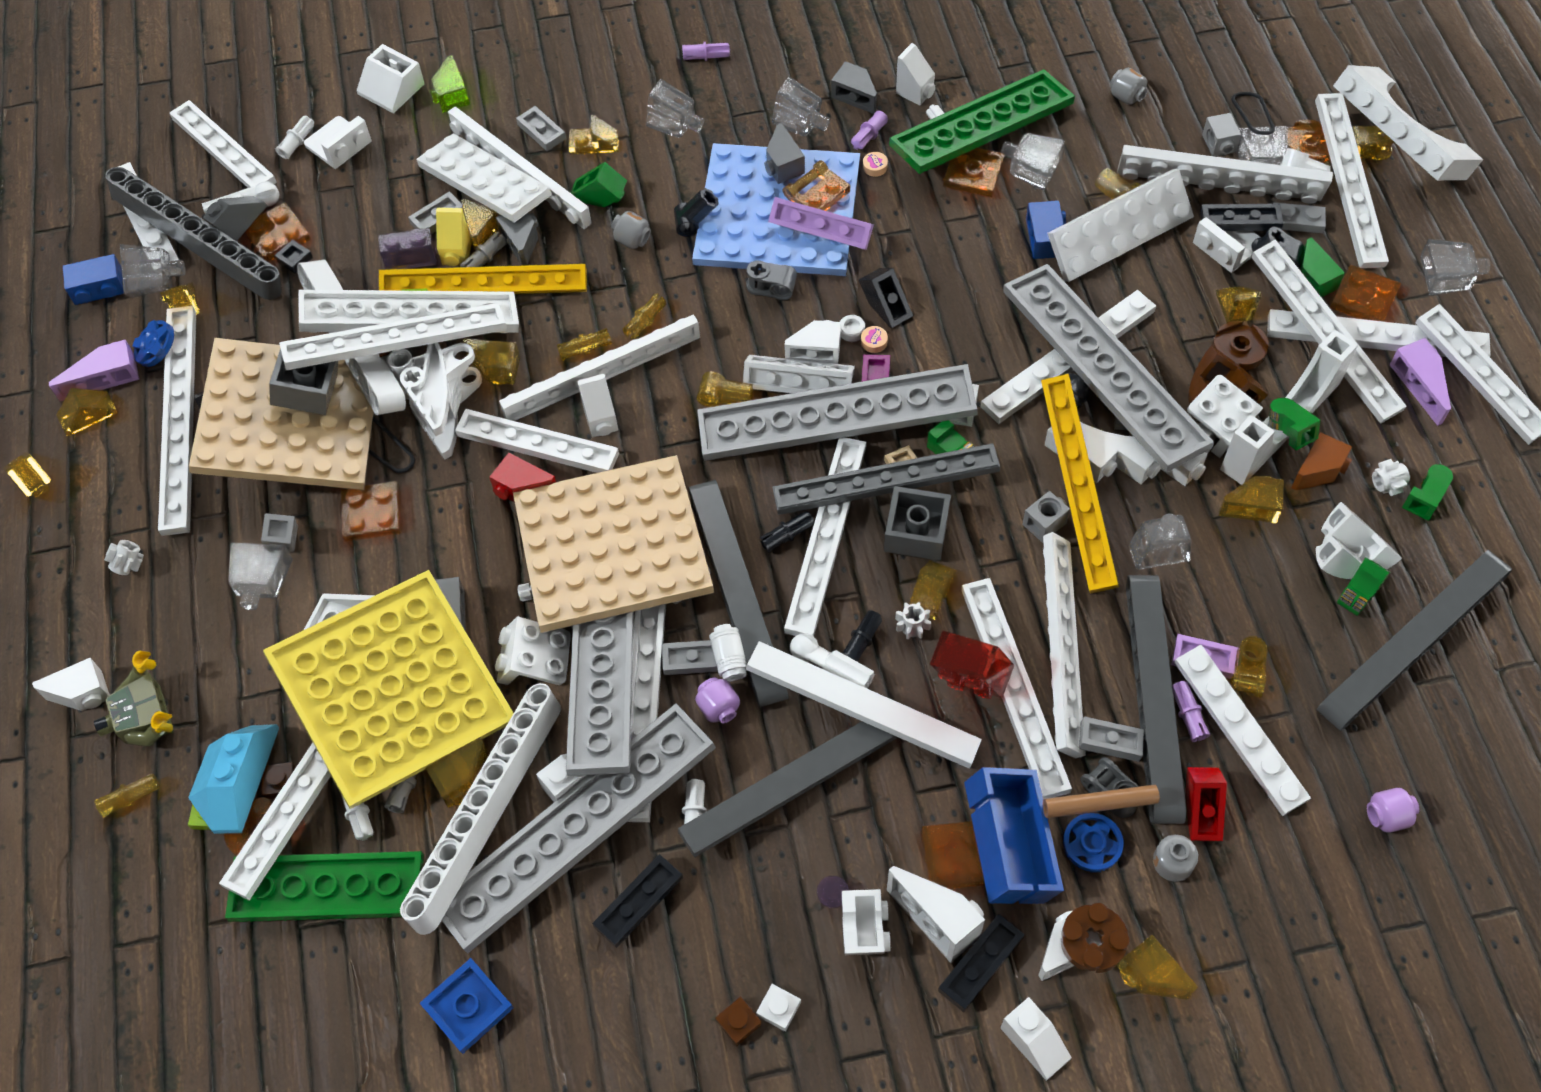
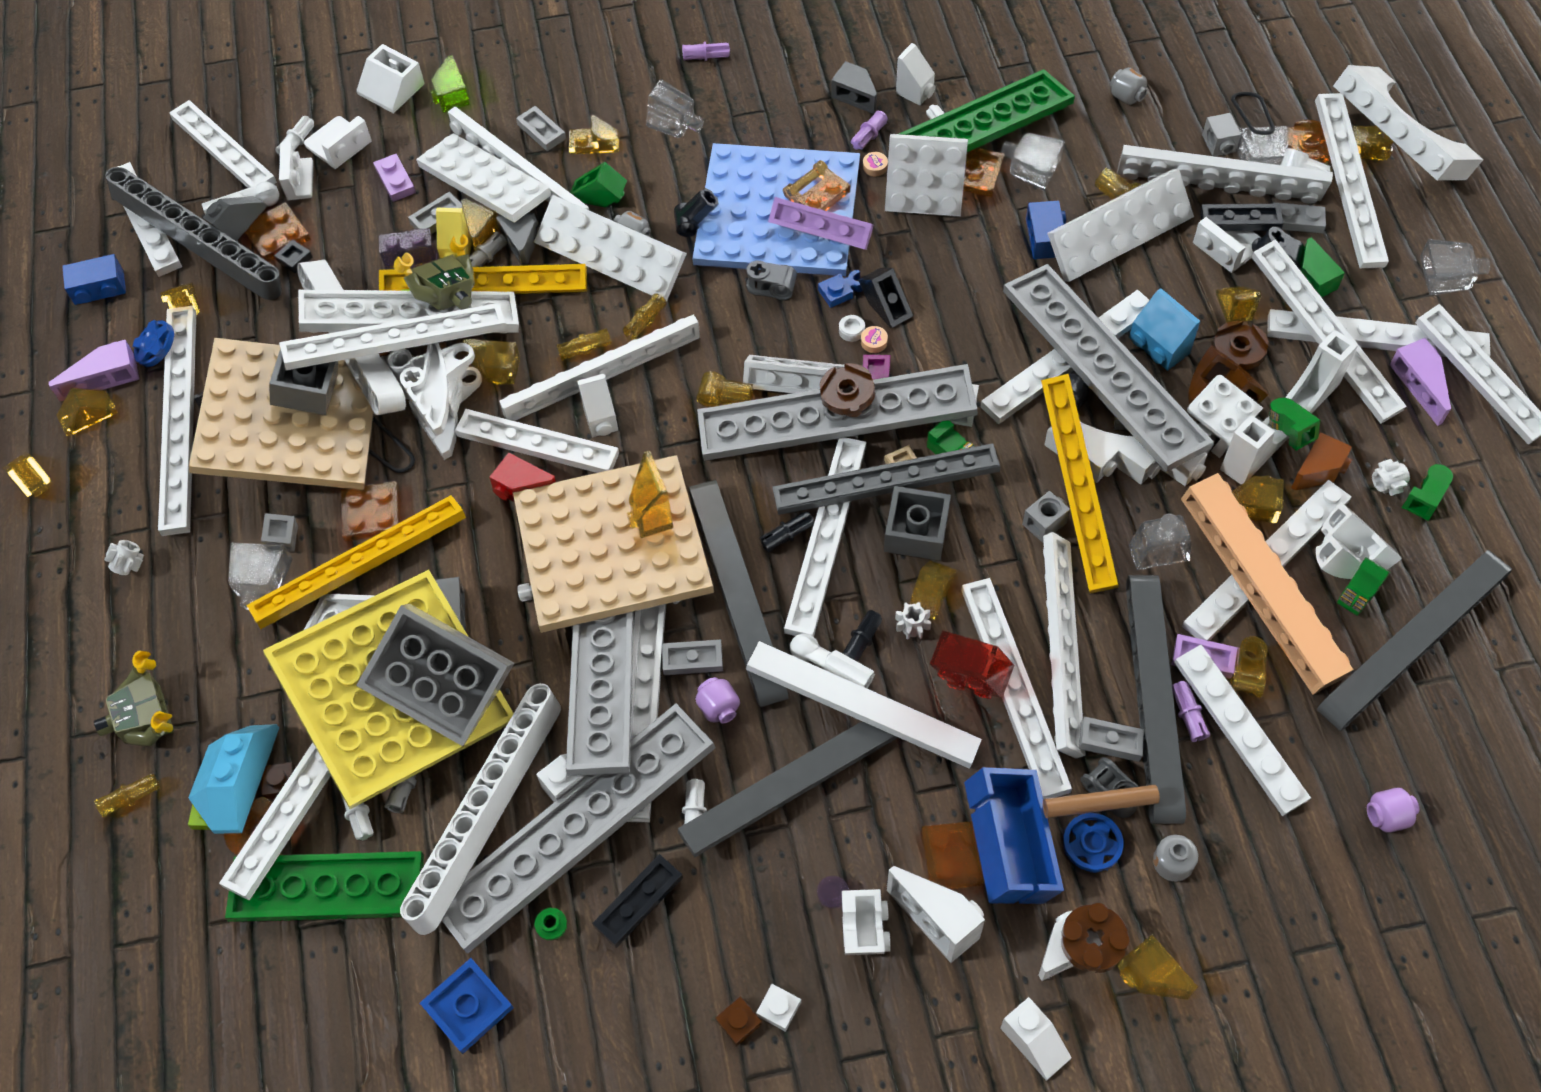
white slope [32,658,110,711] -> none
clear torso [120,244,186,298] -> none
clear yellow slope [426,737,489,808] -> none
white bracket [495,616,571,685] -> none
white head [709,624,747,682] -> none
slope [764,123,805,184] -> none
clear torso [772,77,831,136] -> none
white slope [785,320,841,364] -> none
black plate [938,914,1025,1012] -> none
red slope [1185,767,1227,841] -> none
clear orange plate [1330,264,1401,322] -> none
none -> yellow plate [246,495,466,630]
none -> white bracket [279,142,313,200]
none -> light grey slope [356,604,514,746]
none -> lavender plate [373,154,416,202]
none -> olive torso [394,234,475,310]
none -> white plate [534,195,687,302]
none -> green plate [535,908,567,941]
none -> clear yellow slope [626,450,674,538]
none -> blue plate [818,270,863,308]
none -> plate [820,363,875,417]
none -> white plate [885,134,968,216]
none -> dark azure slope [1129,288,1200,371]
none -> light nougat brick [1181,473,1353,695]
none -> white plate [1182,480,1351,641]

